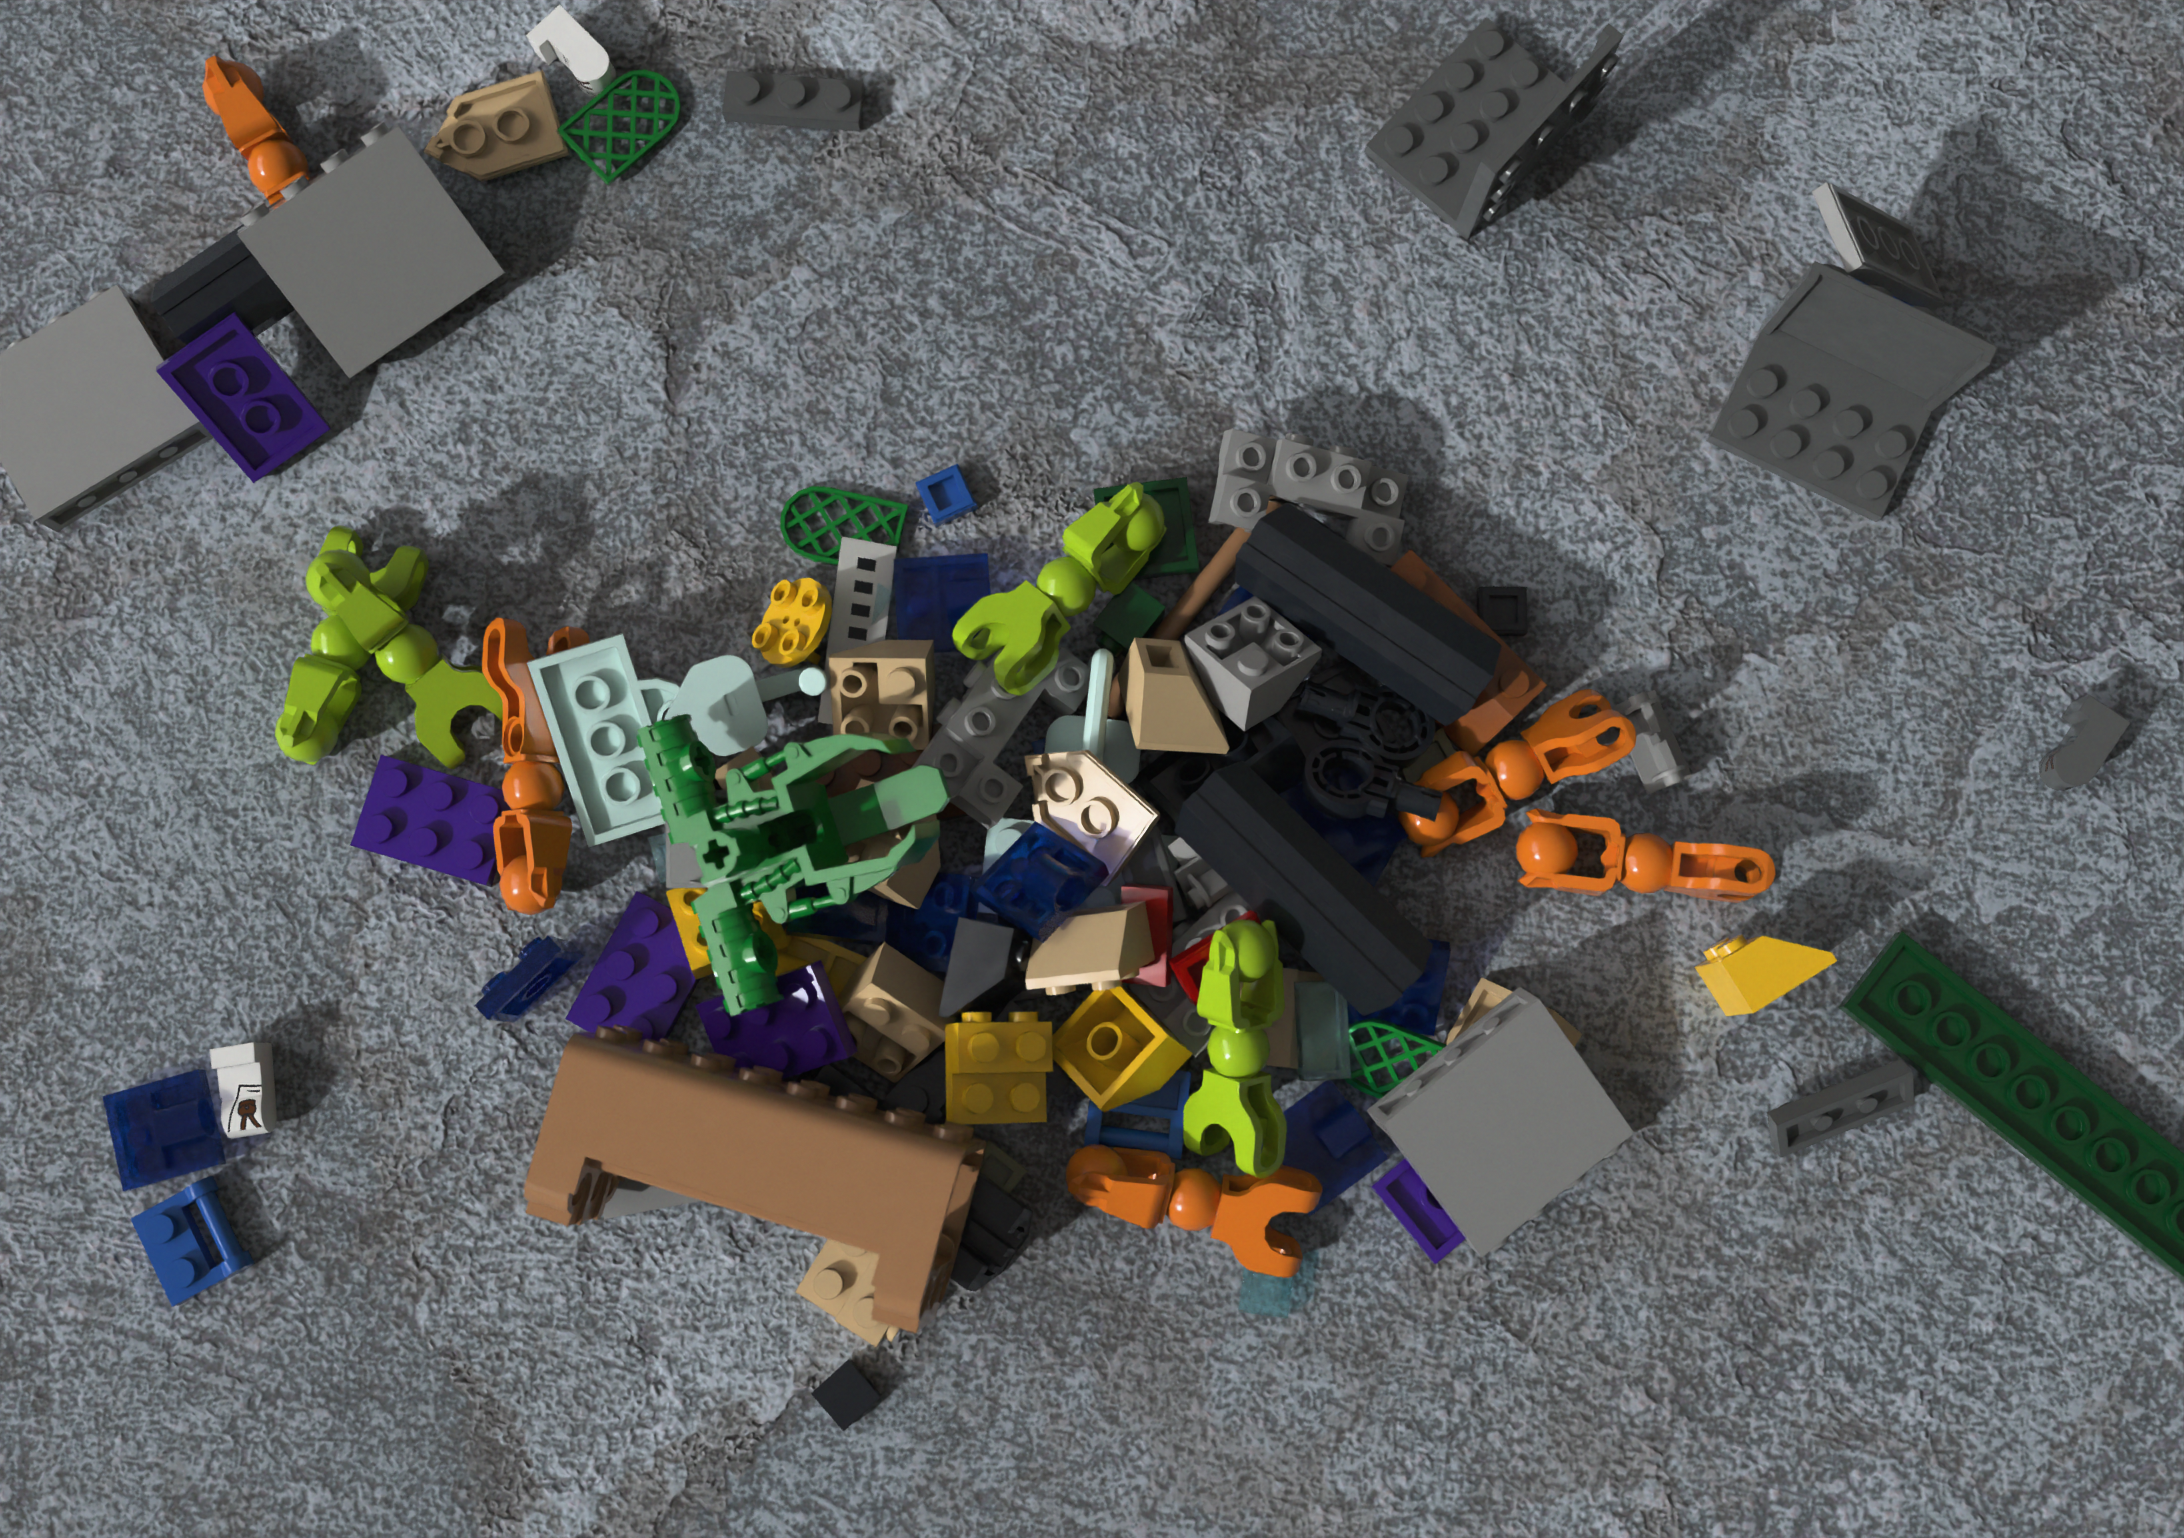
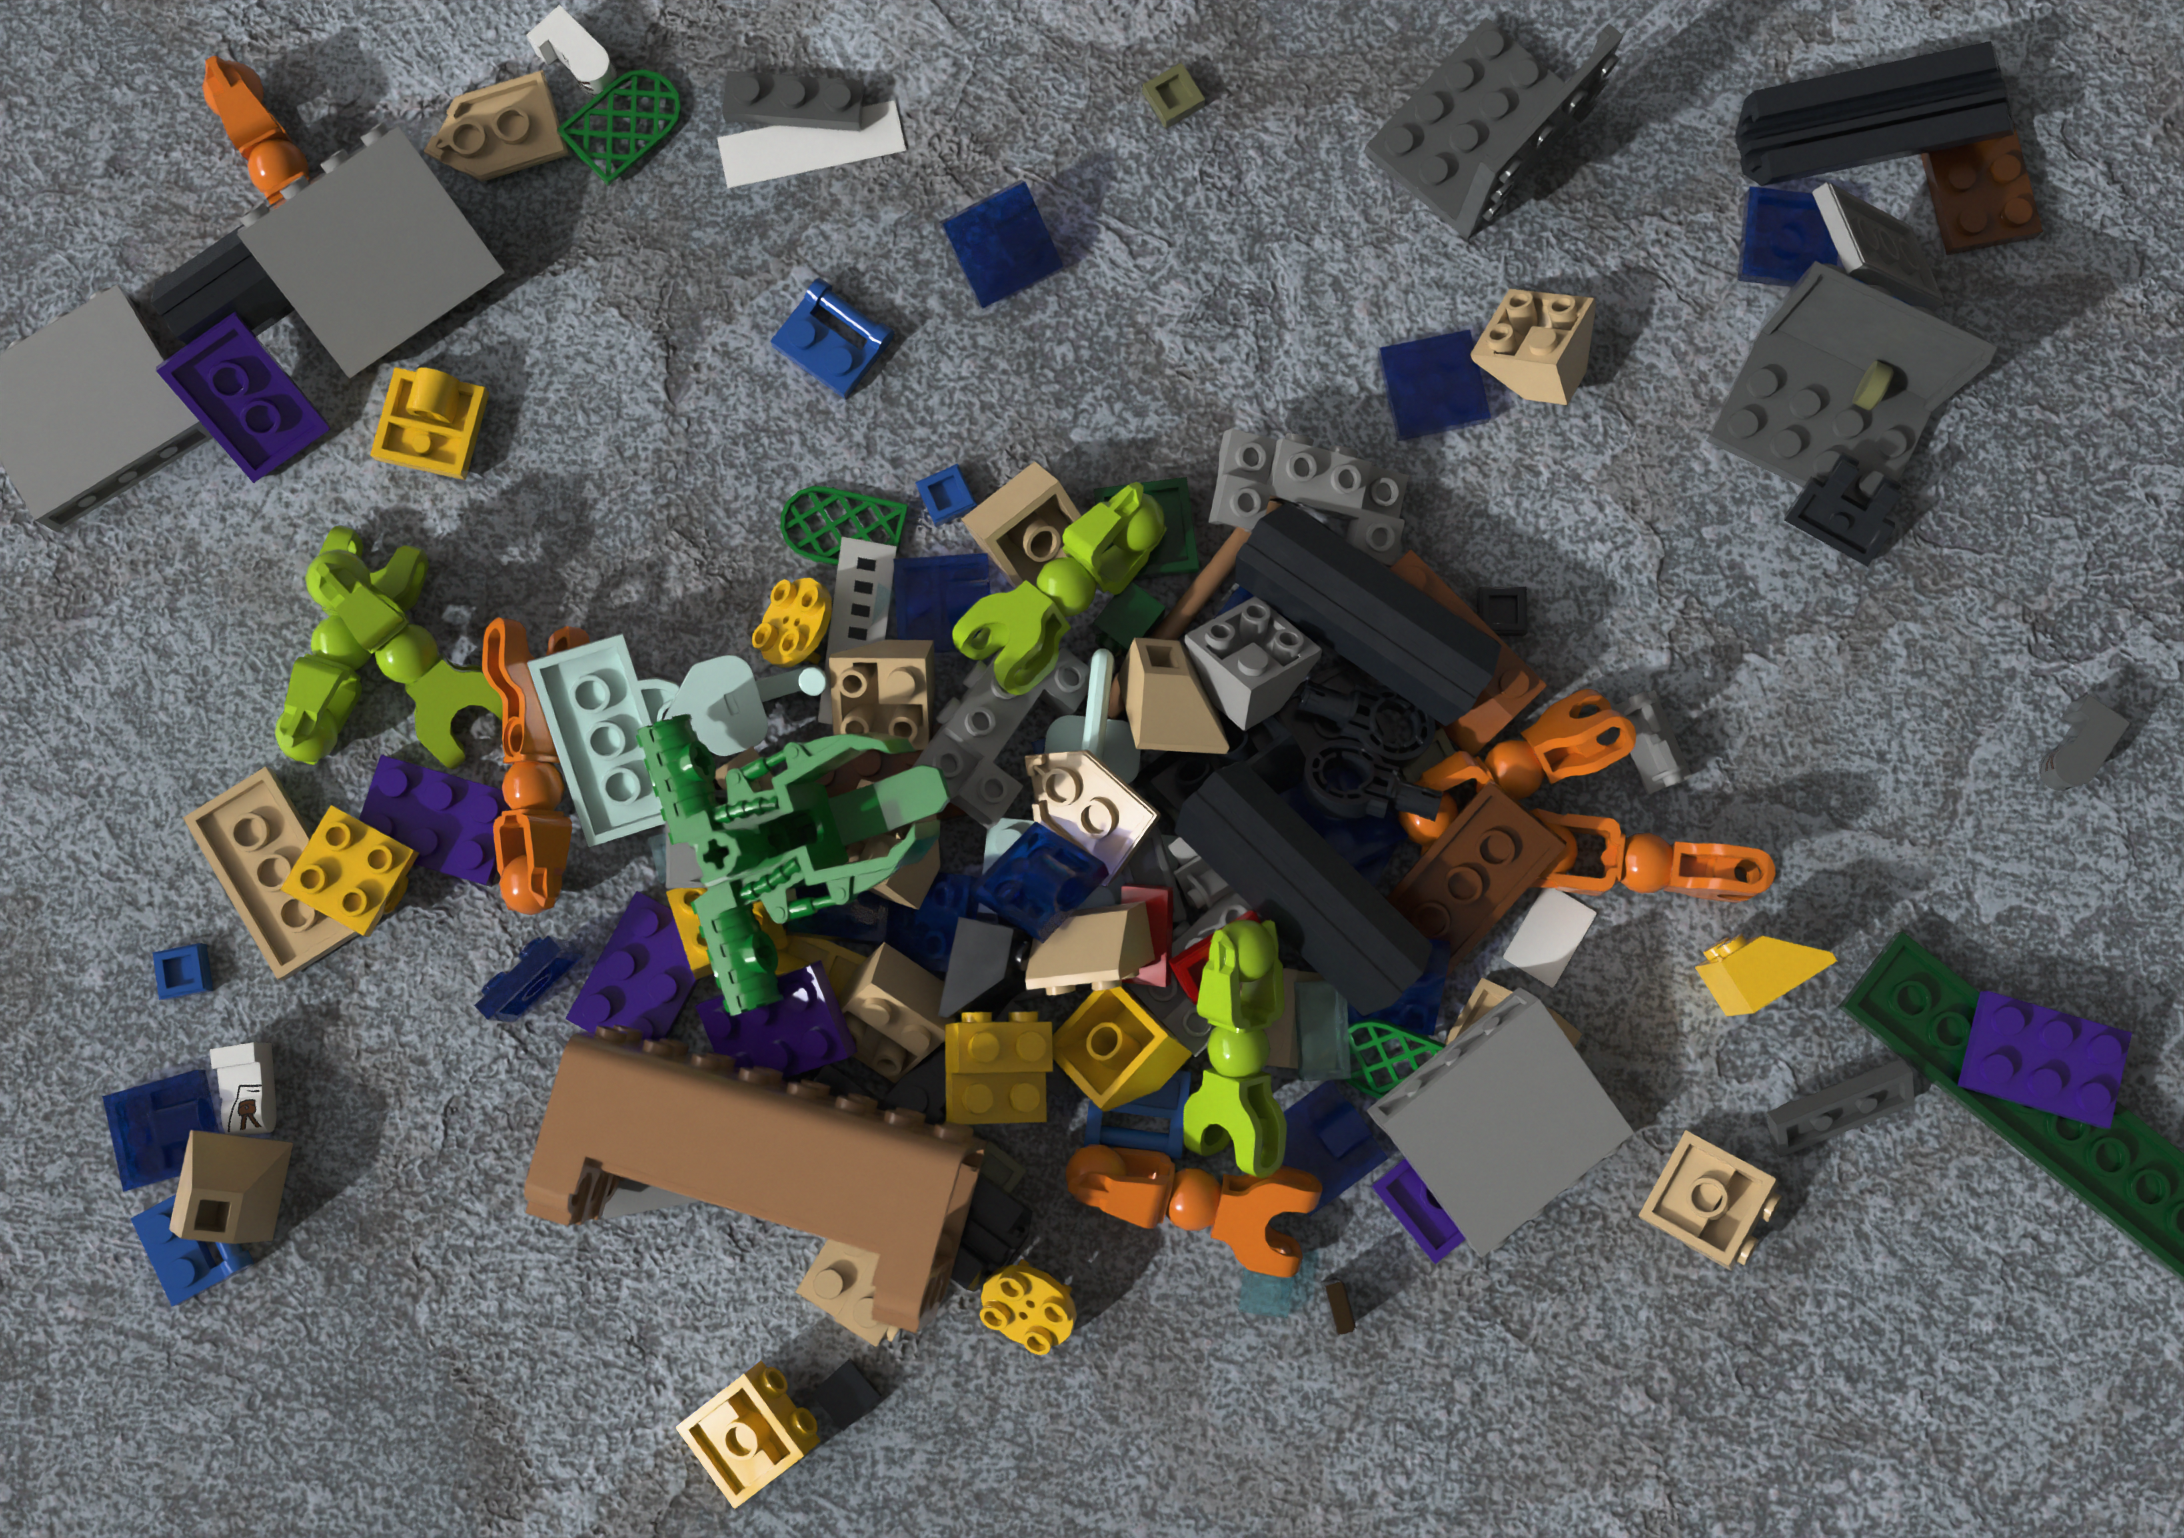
none -> blue tile [152,943,213,1000]
none -> tan slope [169,1130,293,1244]
none -> tan plate [183,767,359,981]
none -> yellow plate [280,805,419,937]
none -> yellow plate [370,367,490,480]
none -> yellow plate [675,1360,821,1509]
none -> white sticker [717,100,906,188]
none -> blue plate [770,277,895,400]
none -> clear blue plate [939,180,1064,309]
none -> tan slope [961,461,1081,590]
none -> yellow plate [980,1258,1077,1355]
none -> olive tile [1142,62,1205,129]
none -> dark brown tile [1320,1277,1356,1336]
none -> clear blue plate [1377,330,1491,441]
none -> reddish brown plate [1385,778,1566,989]
none -> tan slope [1470,289,1596,405]
none -> white sticker [1503,888,1597,988]
none -> tan plate [1638,1130,1782,1271]
none -> black piece [1735,41,2014,186]
none -> clear blue plate [1737,186,1838,287]
none -> black plate [1784,451,1902,567]
none -> olive tile [1853,360,1894,411]
none -> reddish brown plate [1920,120,2043,255]
none -> dark purple plate [1958,991,2132,1129]

